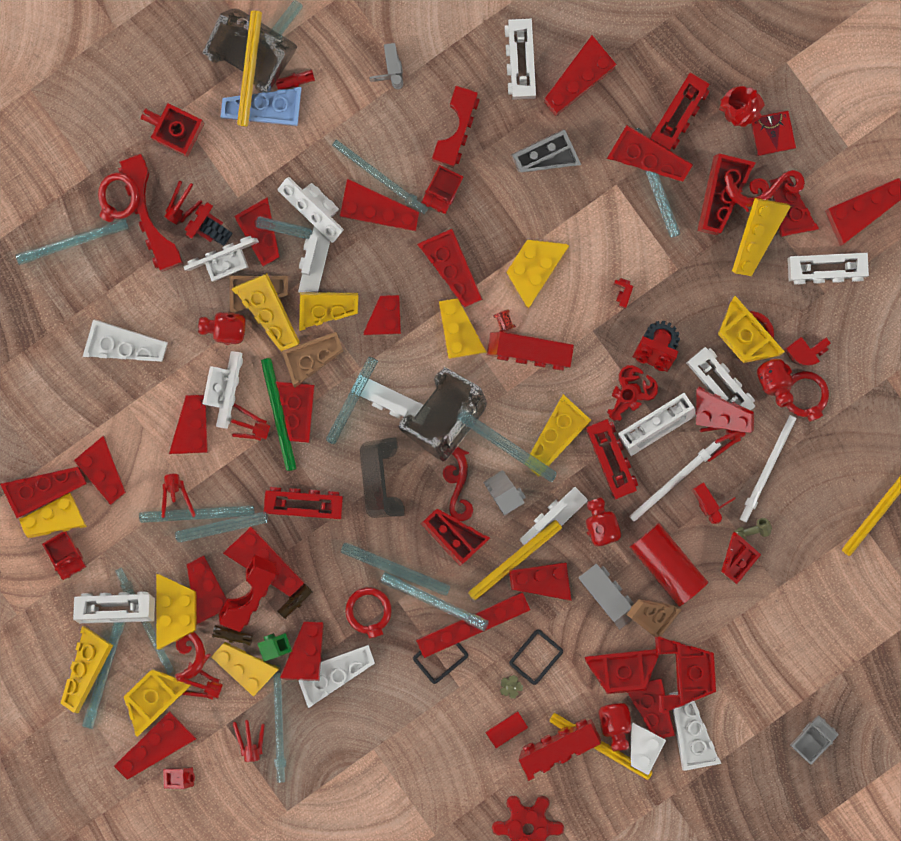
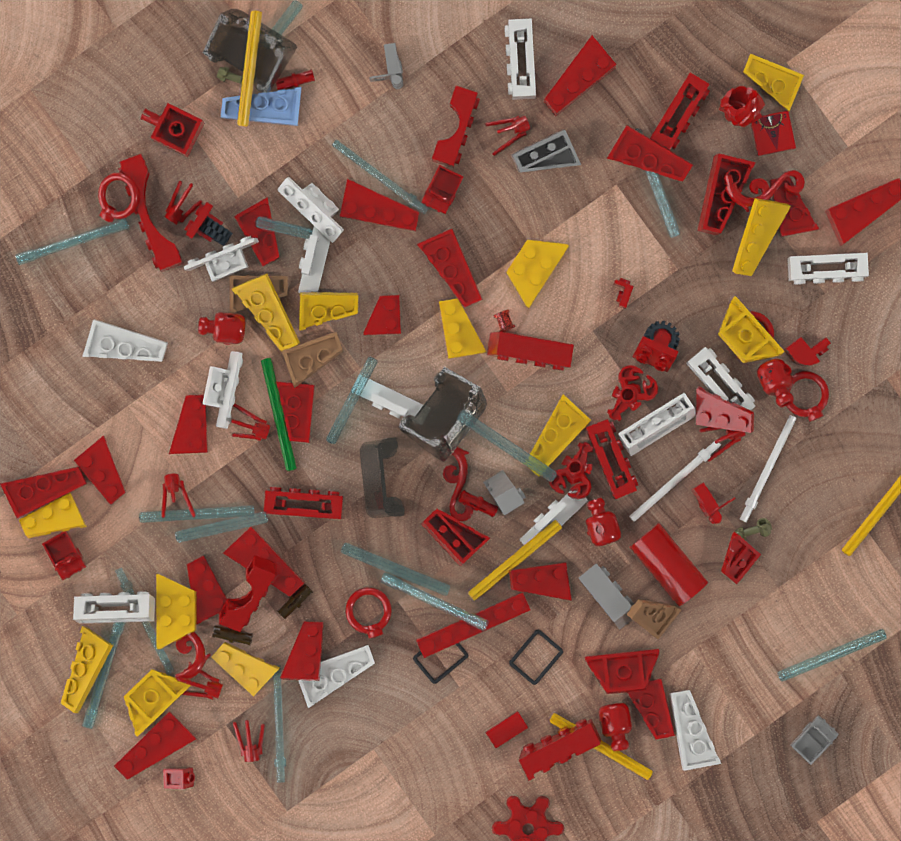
green brick [257,633,292,661] -> none
olive plant [500,675,523,699] -> none
white wing [631,723,666,775] -> none
red wing [655,637,716,713] -> none
none -> olive bar [217,67,243,87]
none -> red pin [458,490,498,517]
none -> red plant [485,116,530,156]
none -> red animal [549,442,594,499]
none -> yellow wing [743,54,804,111]
none -> clear light blue axle [777,629,887,682]

